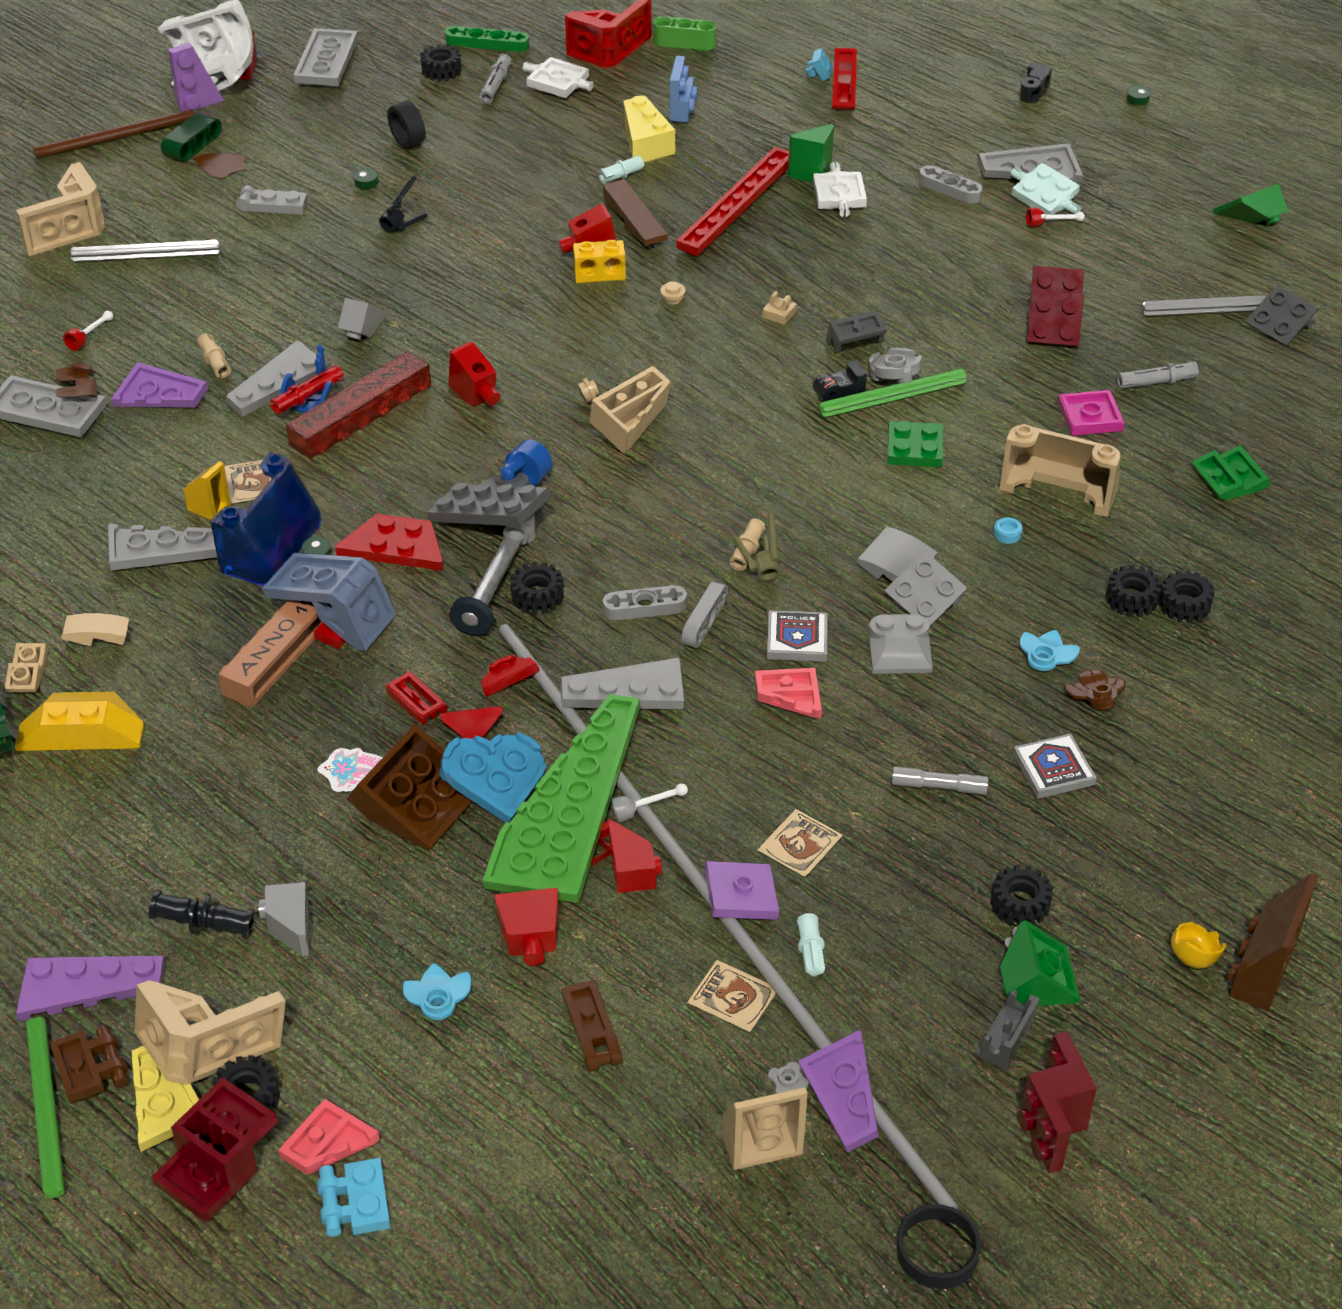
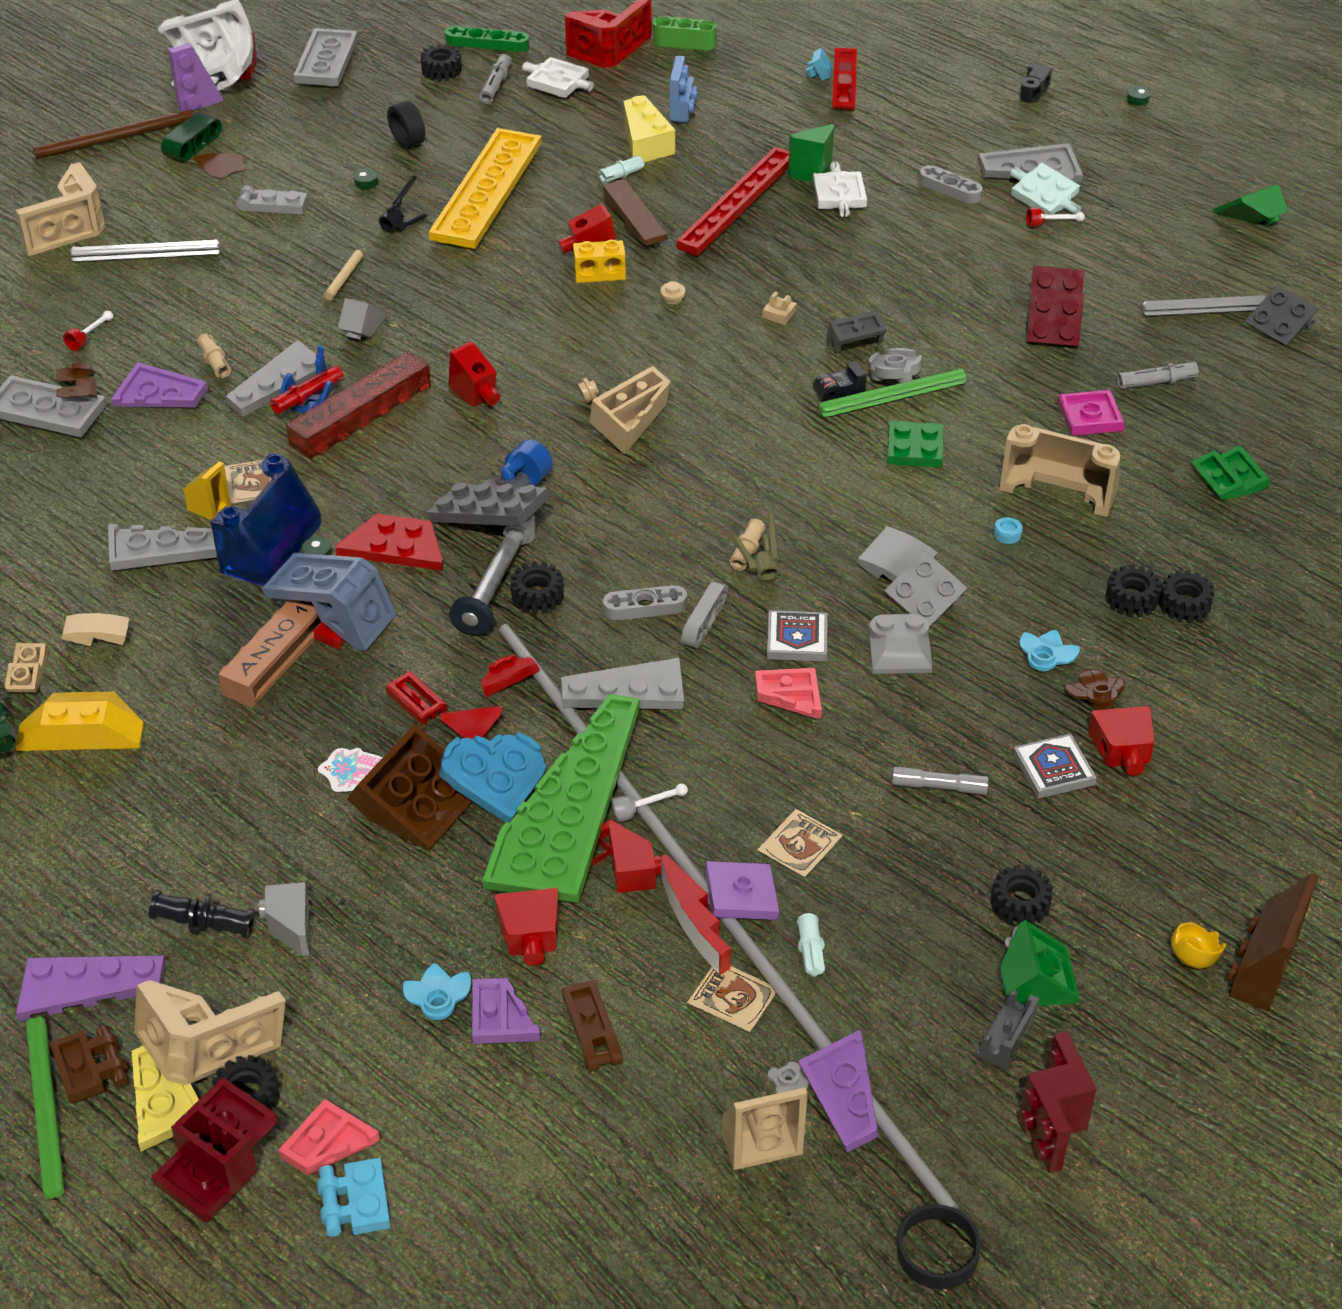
none -> tan bar [324,250,363,301]
none -> yellow plate [429,128,542,249]
none -> medium lavender wing [472,978,540,1044]
none -> red slope [661,854,731,975]
none -> red torso [1088,706,1154,775]

